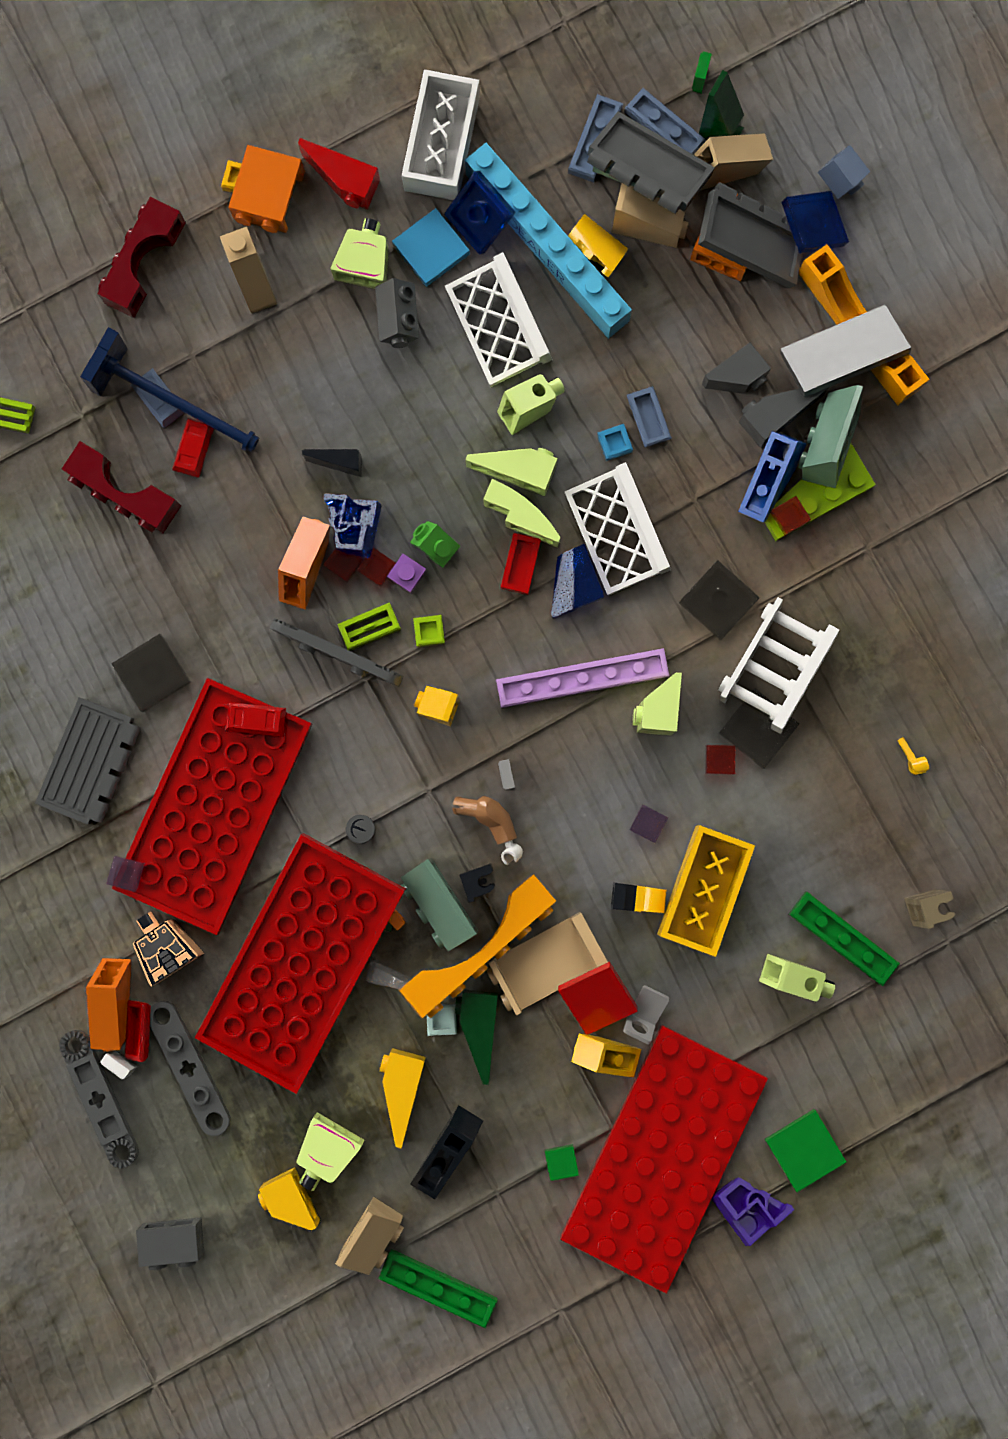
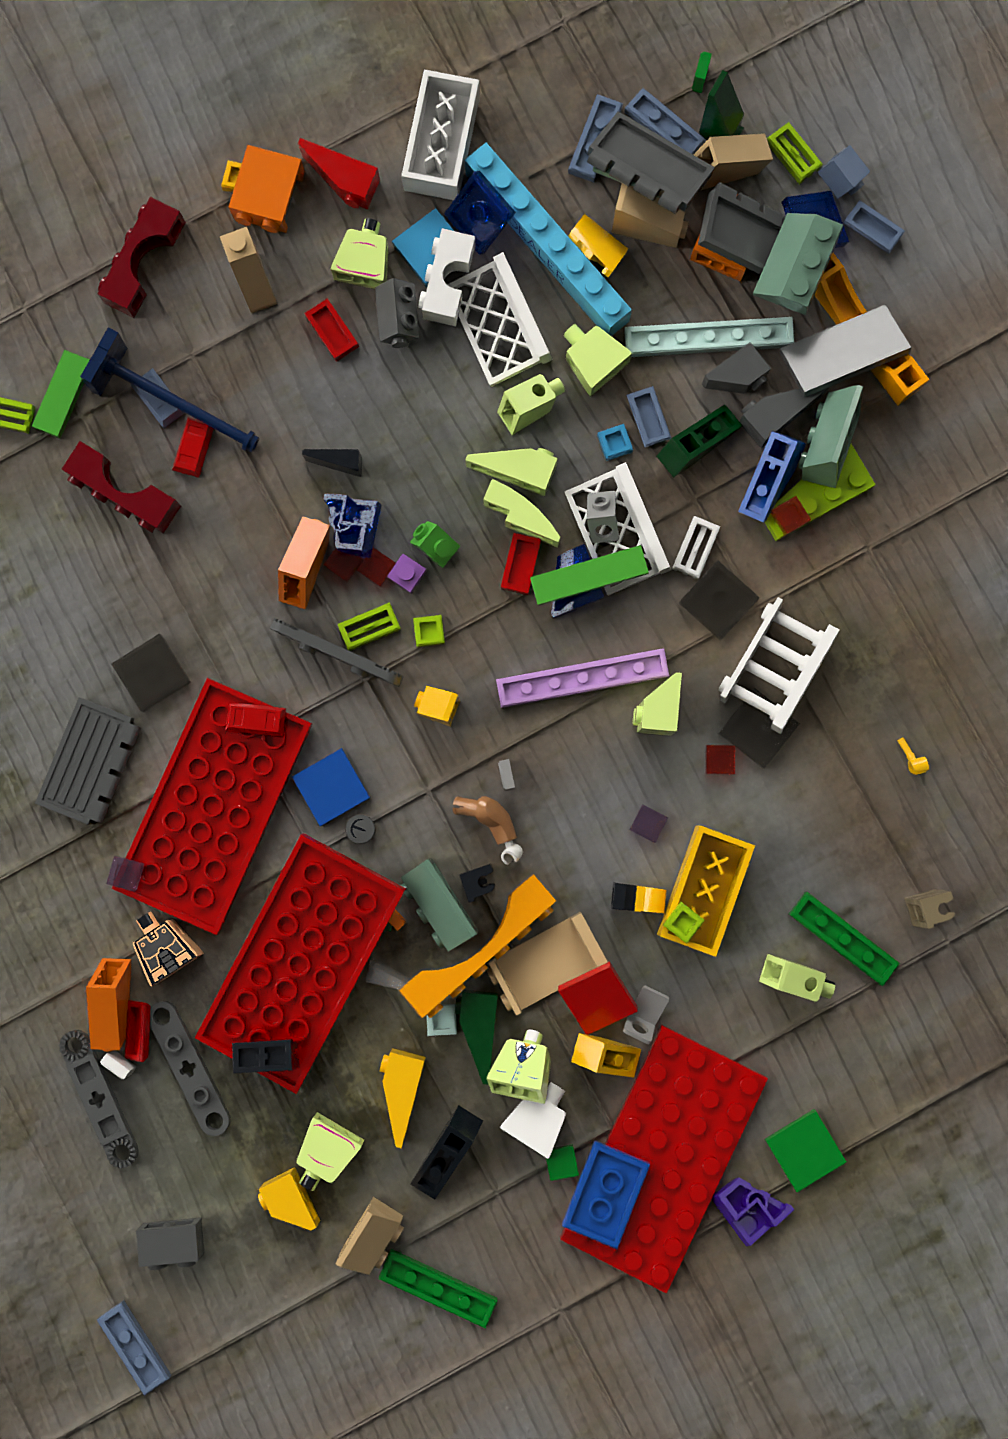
none -> bright green tile [32,350,90,439]
none -> sand blue tile [97,1300,171,1396]
none -> black hinge [232,1039,299,1074]
none -> blue tile [292,748,371,826]
none -> red tile [304,298,359,362]
none -> white arch [418,228,475,327]
none -> yellowish green torso [487,1030,551,1104]
none -> white torso [500,1082,567,1159]
none -> bright green tile [530,545,649,606]
none -> blue tile [562,1140,650,1249]
none -> yellowish green torso [563,324,632,397]
none -> light grey bracket [587,491,619,543]
none -> light aqua tile [624,317,794,357]
none -> dark green slope [656,404,743,478]
none -> lime tile [663,902,705,944]
none -> white tile [672,516,720,580]
none -> sand green slope [753,213,843,315]
none -> lime tile [767,122,823,185]
none -> sand blue tile [843,200,905,254]

